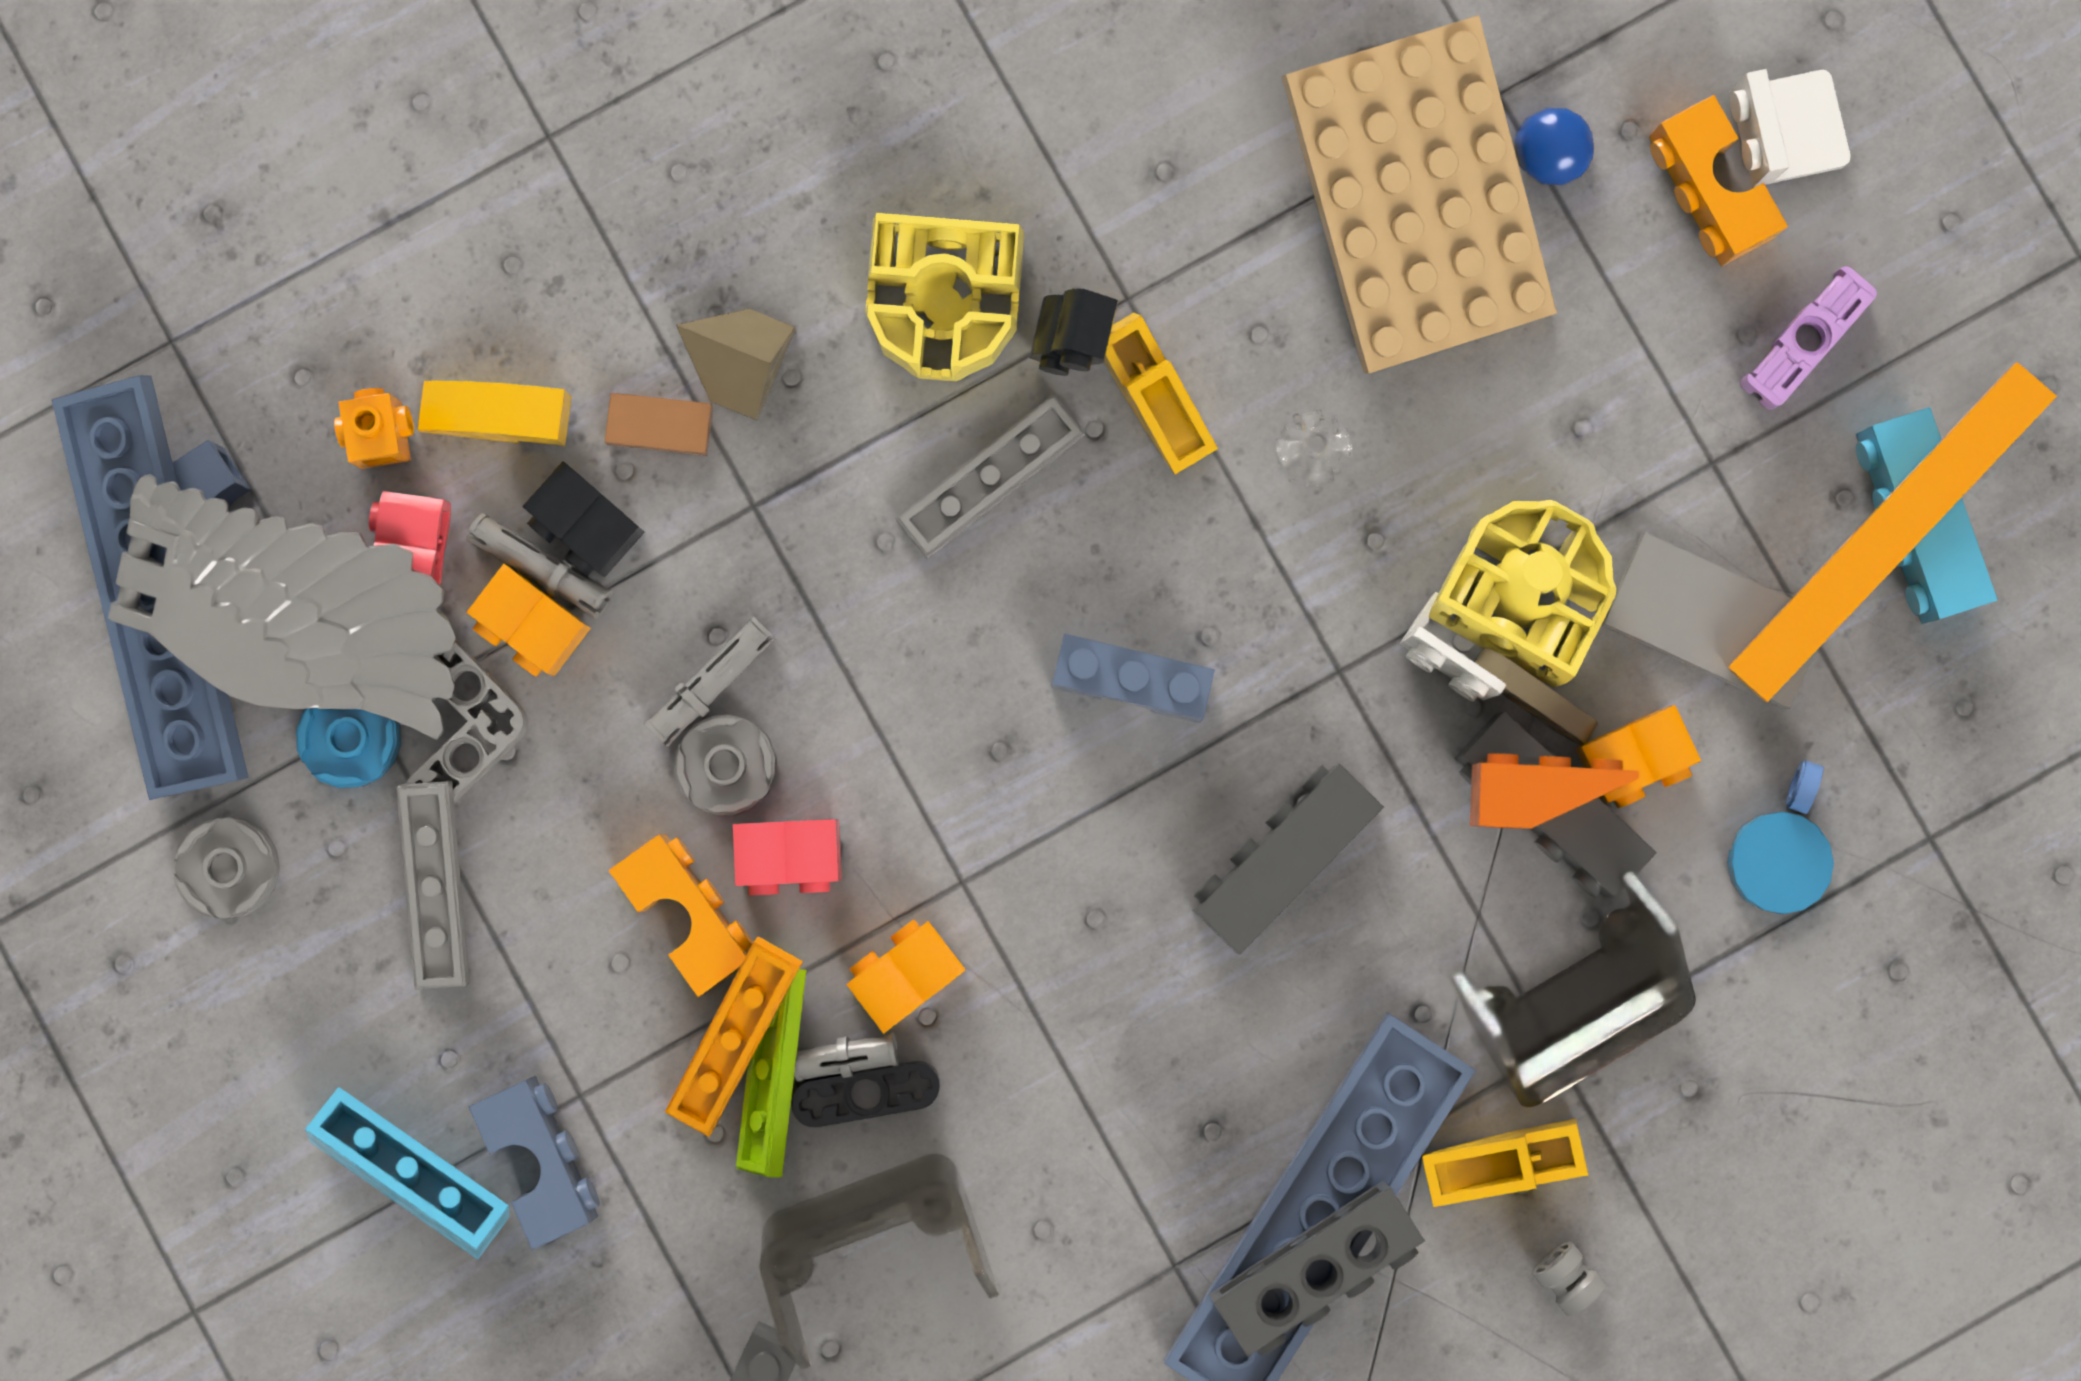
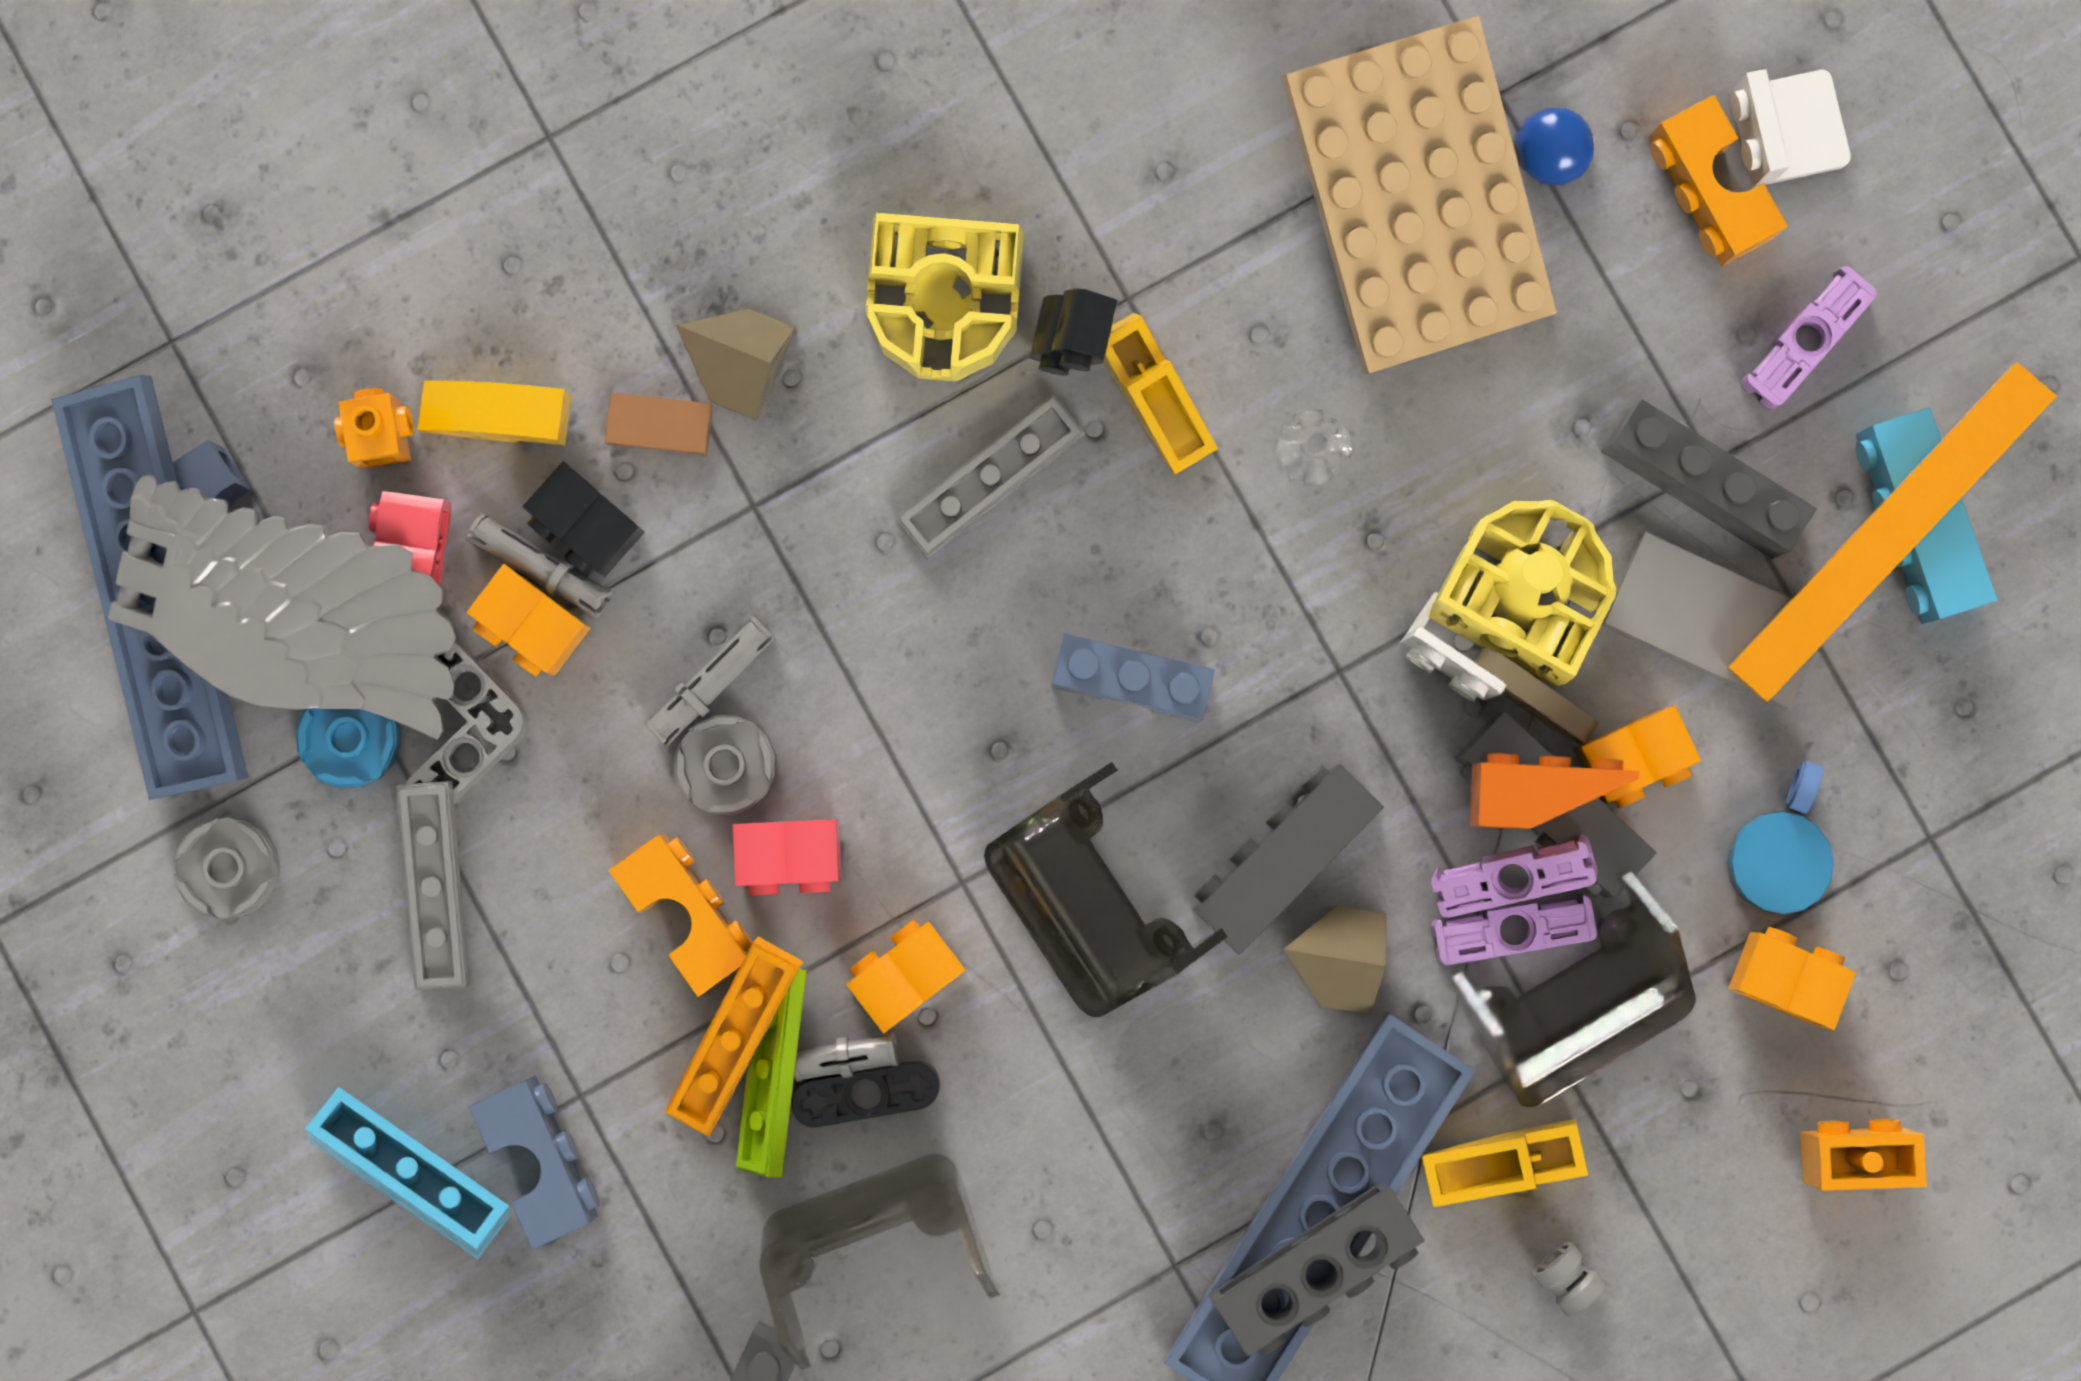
none -> clear smoke windscreen [984,762,1228,1017]
none -> dark tan slope [1283,905,1387,1015]
none -> lavender piece [1431,834,1598,918]
none -> lavender piece [1431,895,1597,965]
none -> dark grey brick [1601,399,1817,559]
none -> light orange brick [1728,927,1857,1030]
none -> light orange brick [1800,1119,1927,1191]

